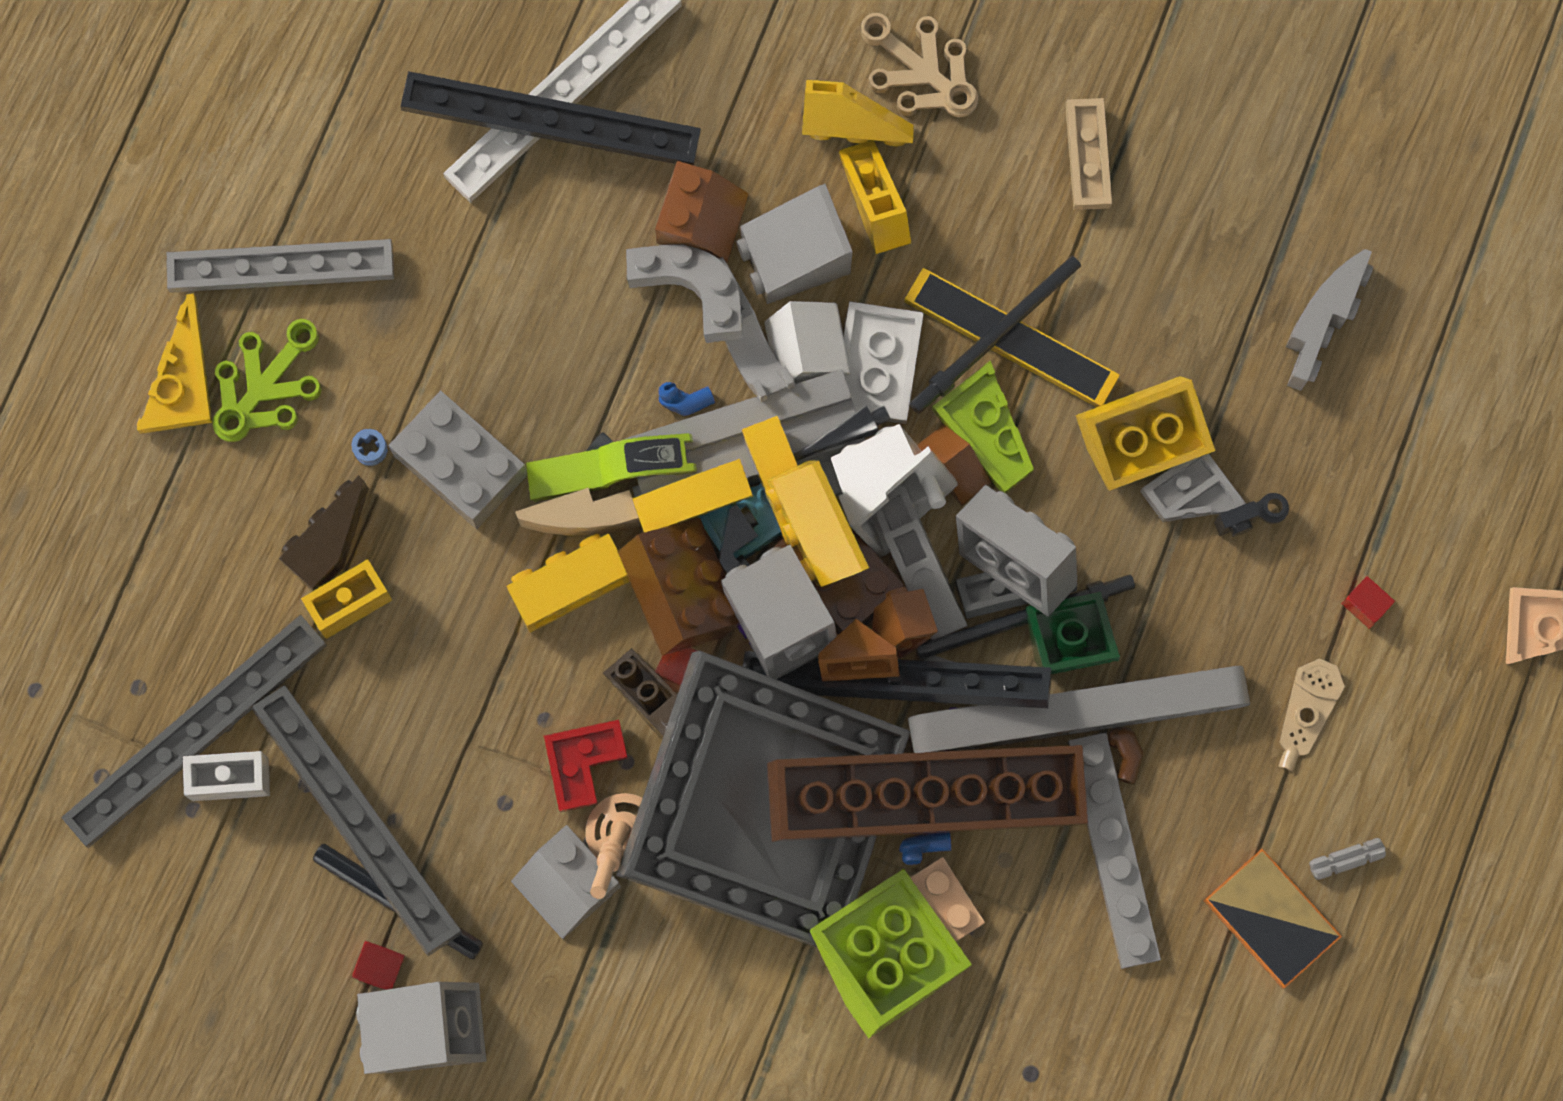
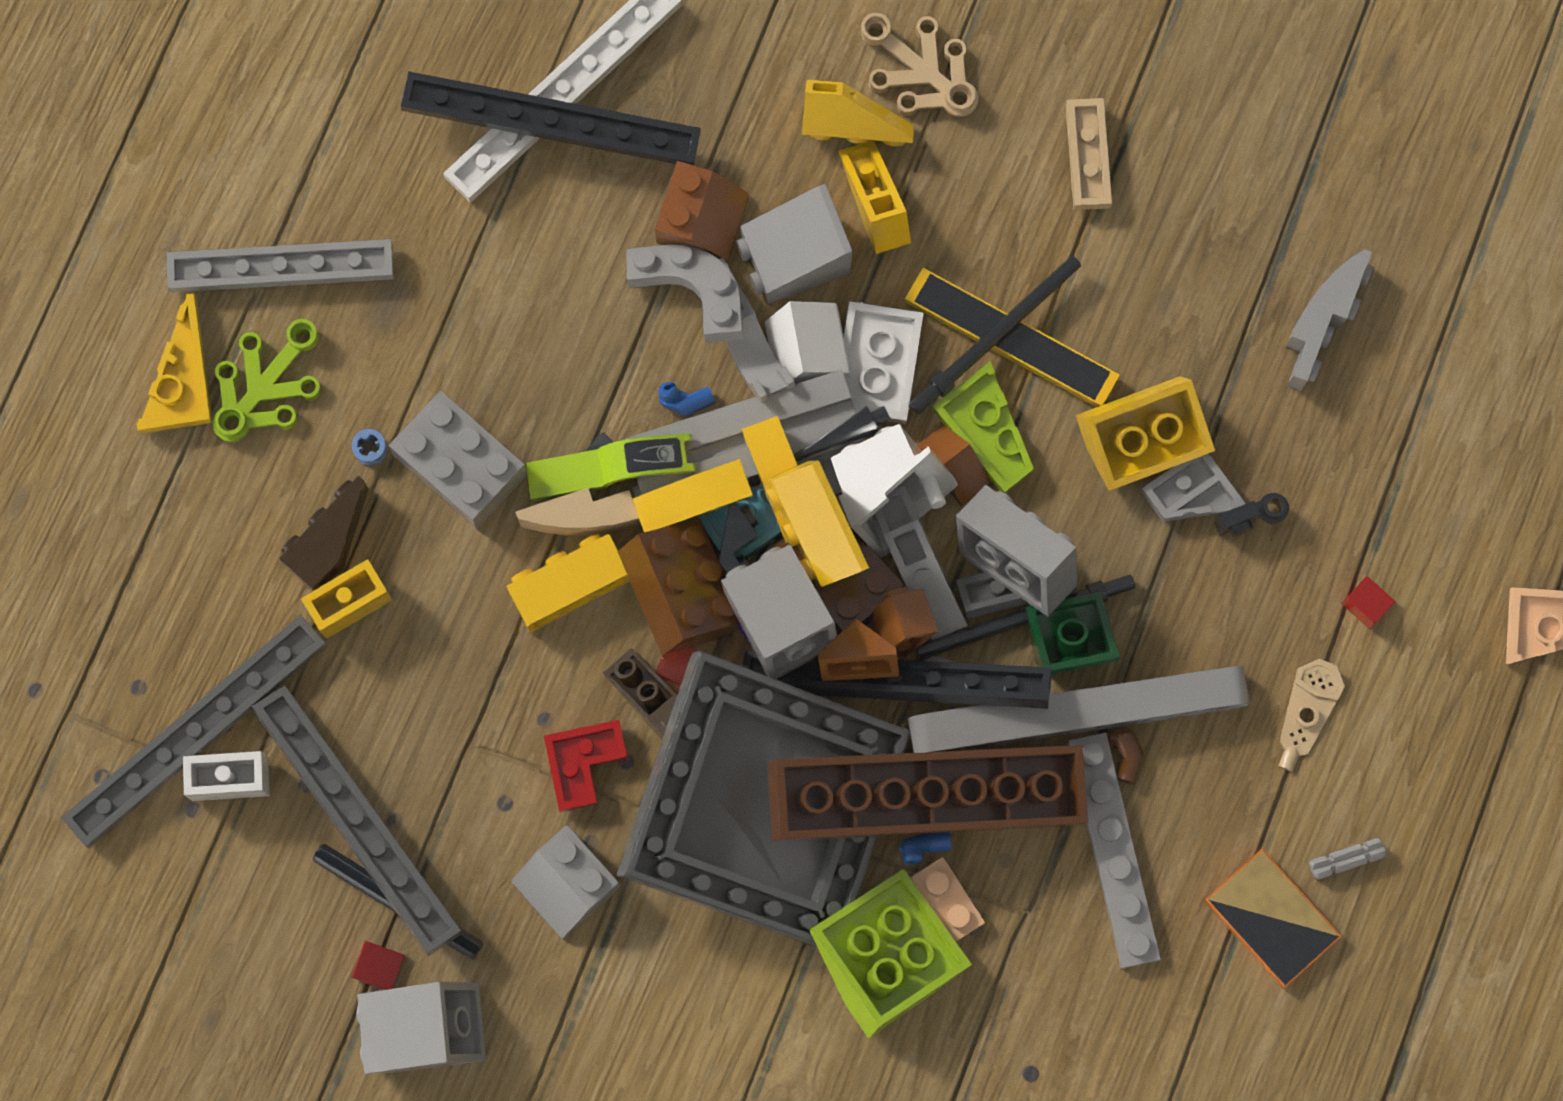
light nougat dish [585,793,643,899] -> none

